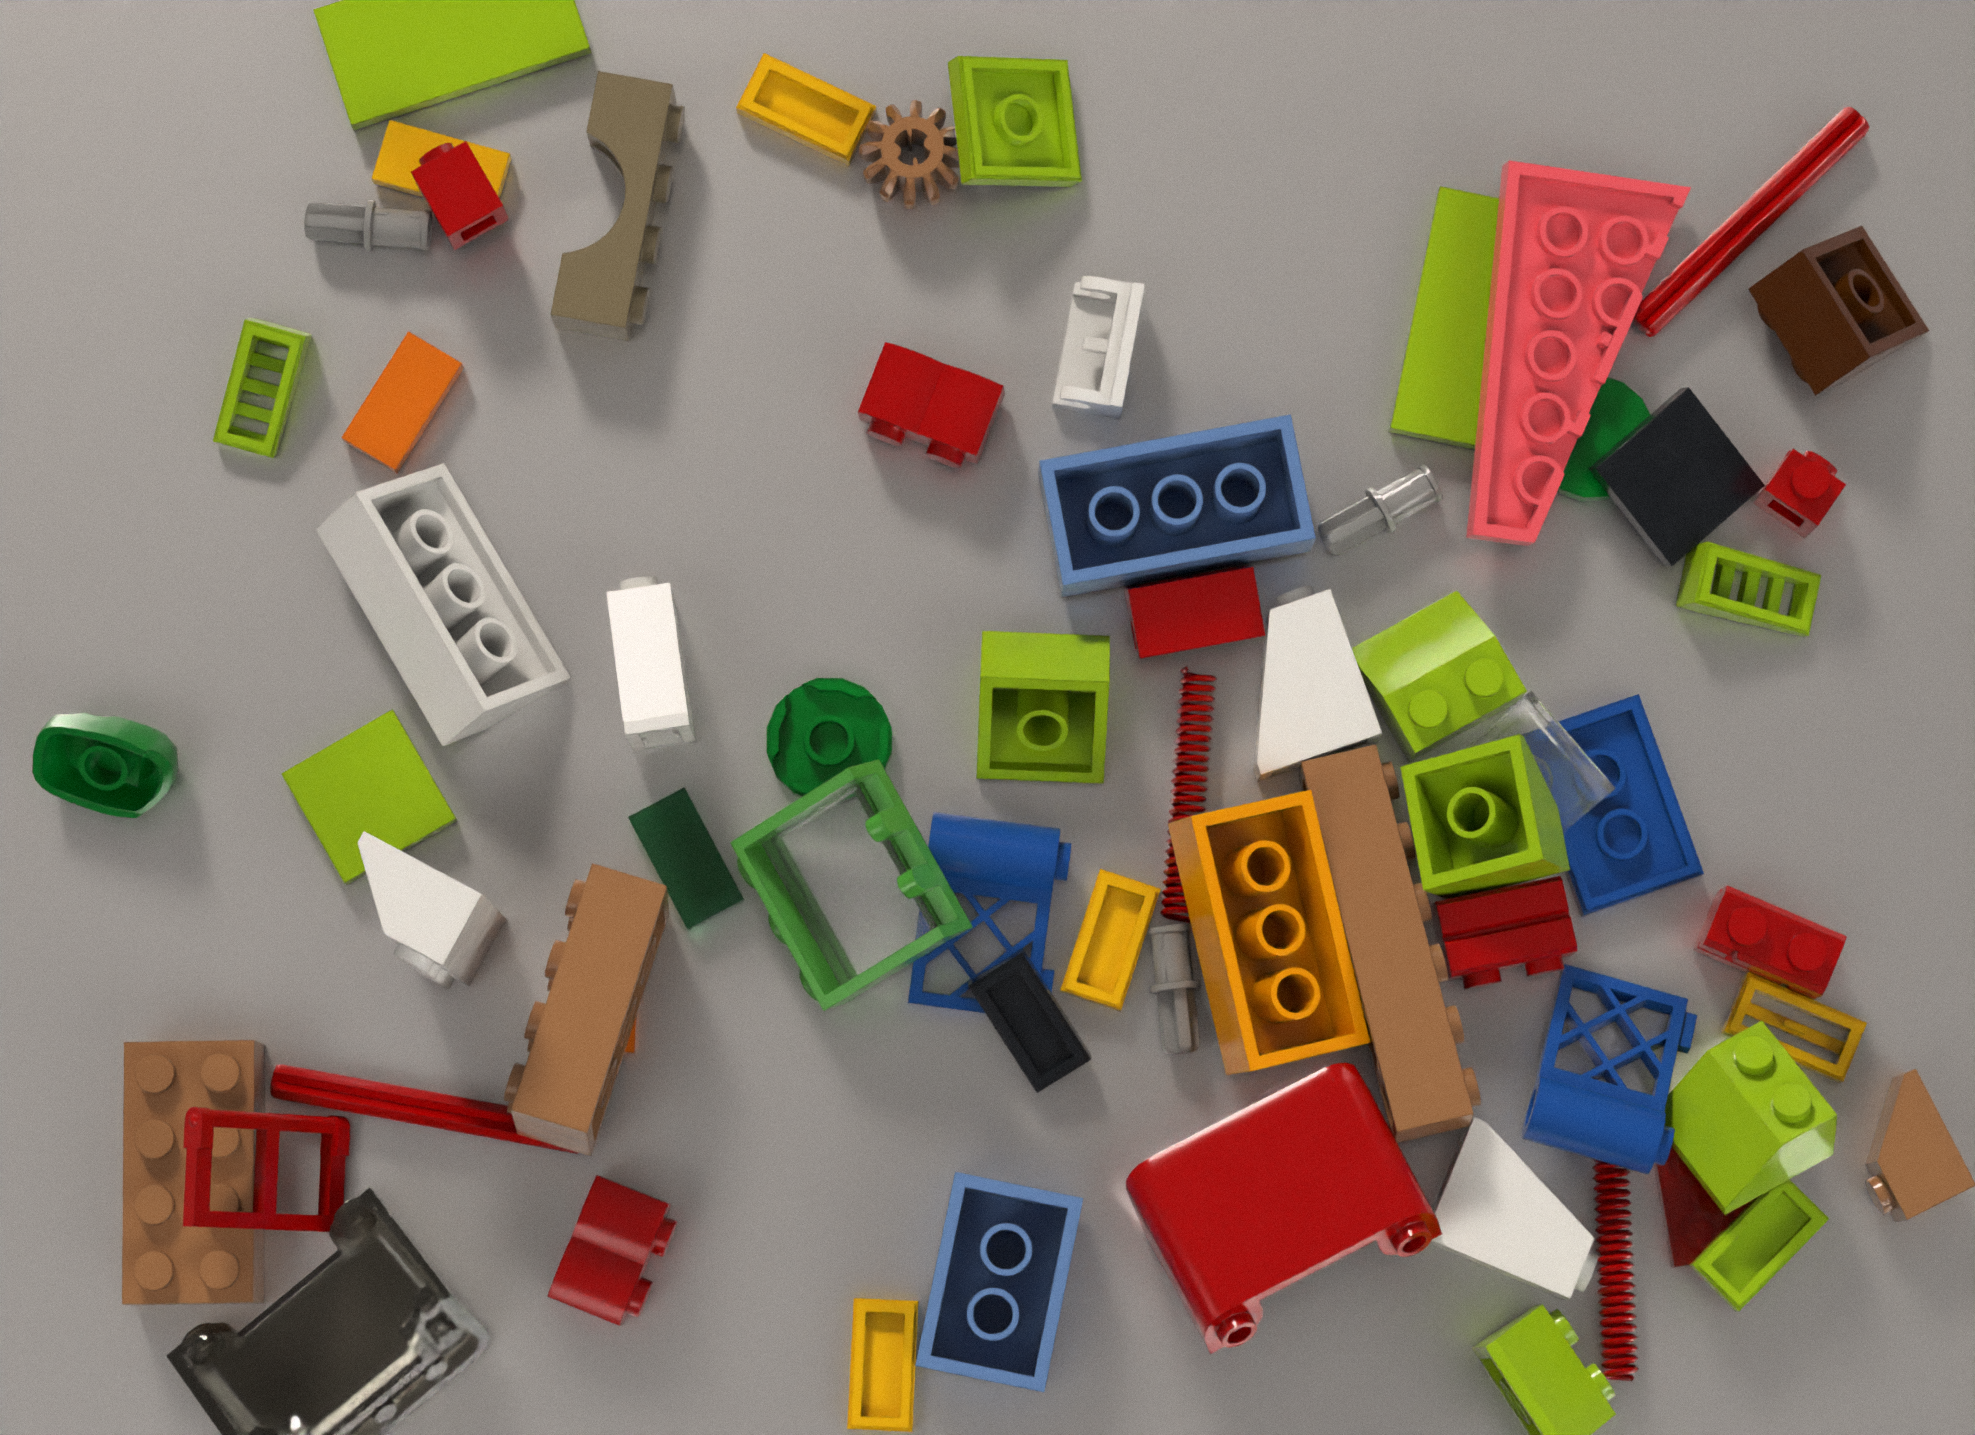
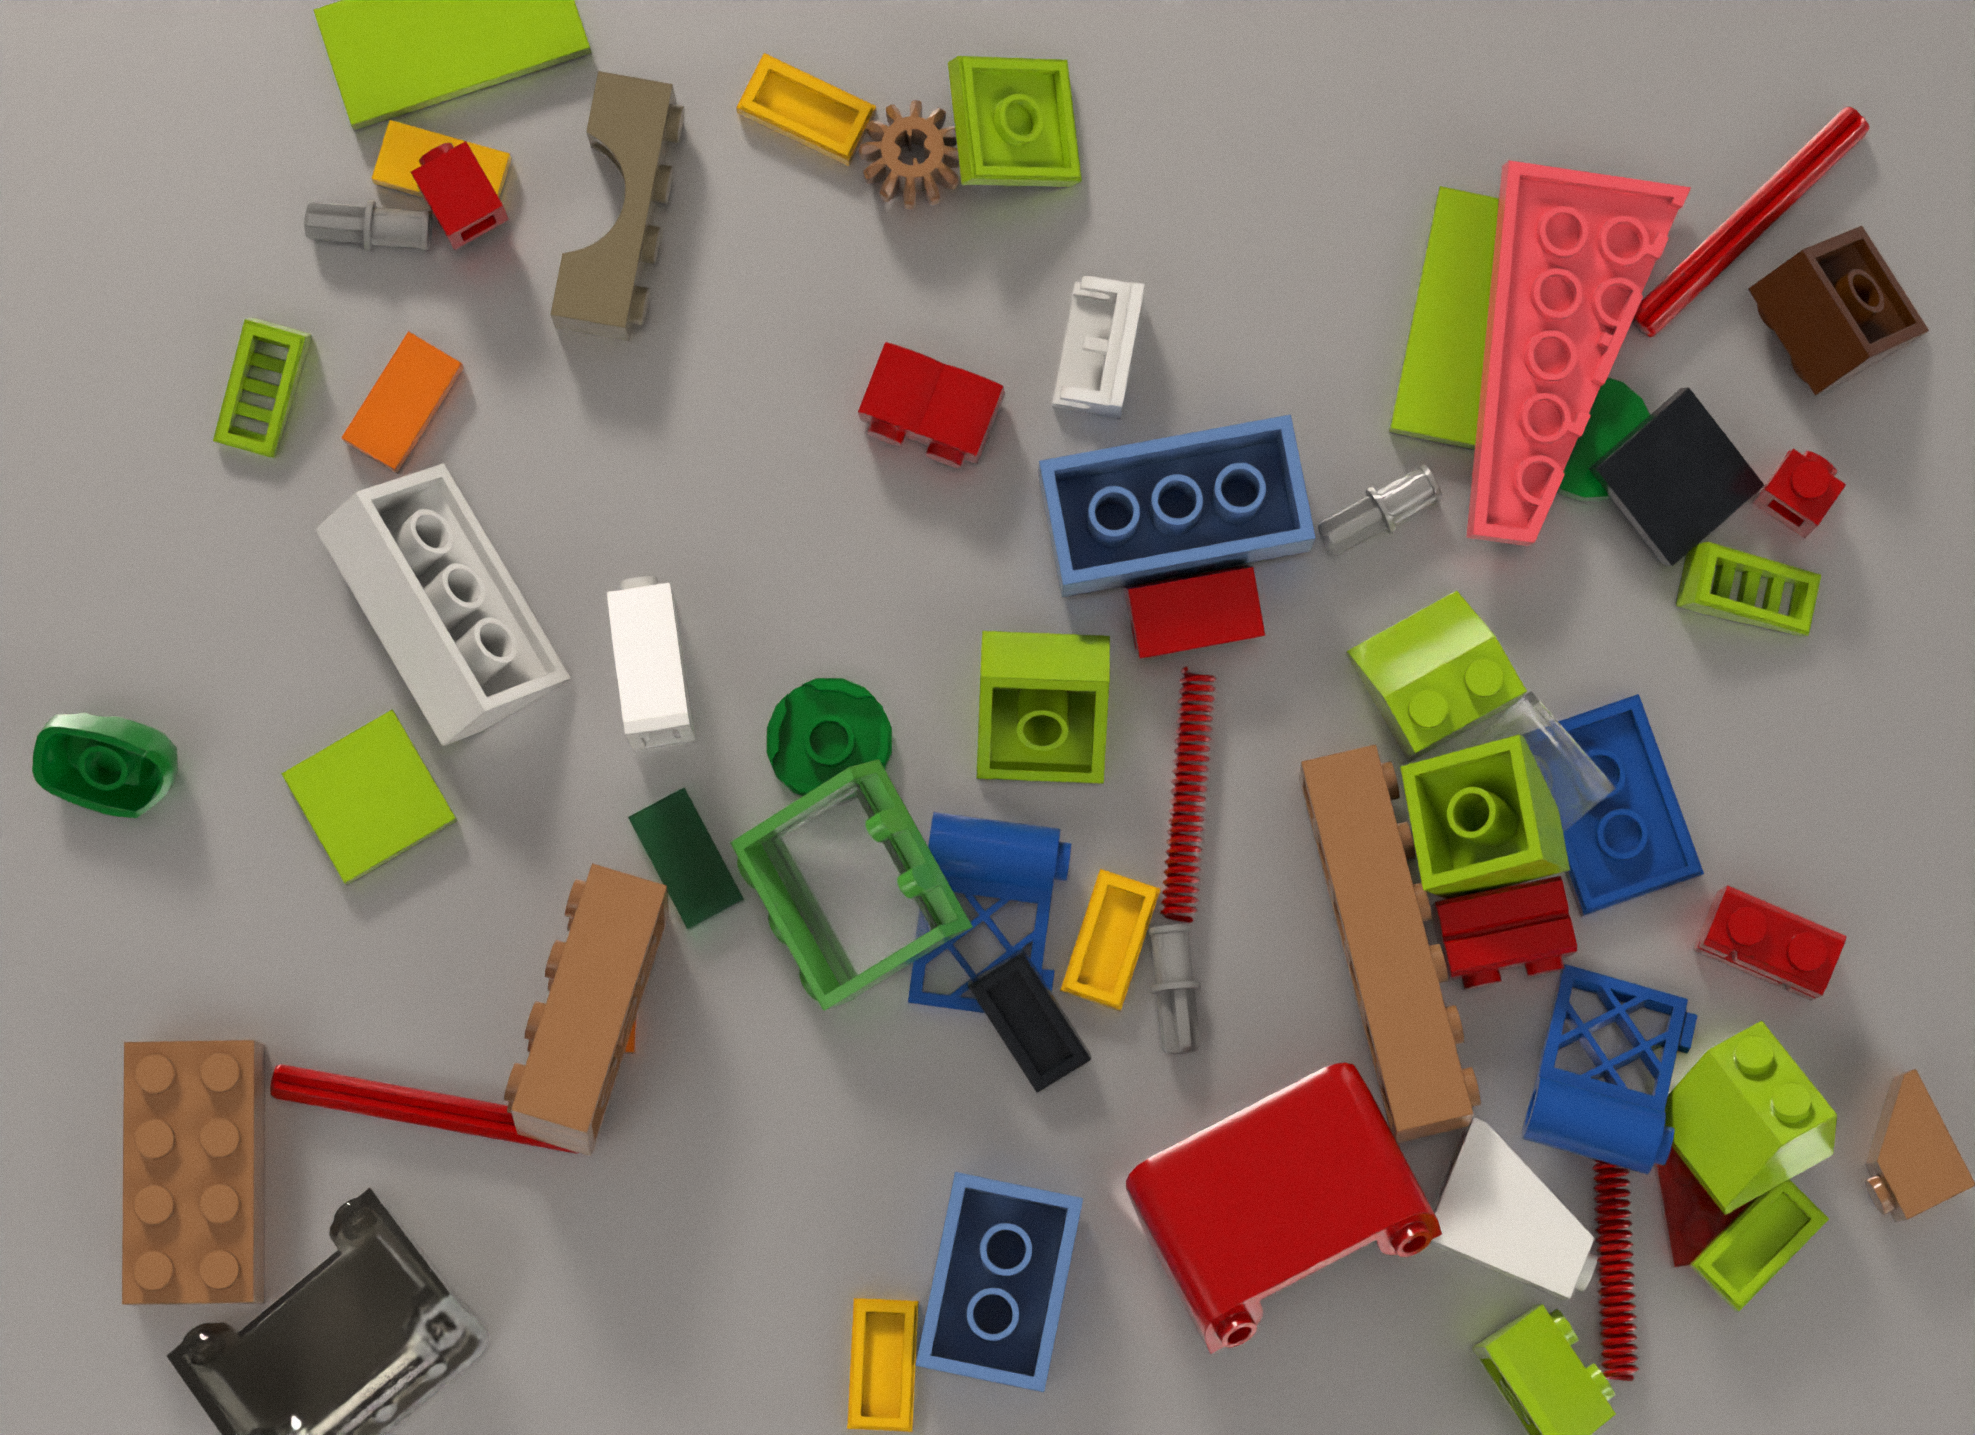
red window [183,1107,350,1232] -> none
white slope [358,831,506,989] -> none
red brick [547,1175,678,1326] -> none
light orange brick [1168,790,1371,1075] -> none
white slope [1253,585,1382,782] -> none
yellow tile [1721,972,1867,1083] -> none

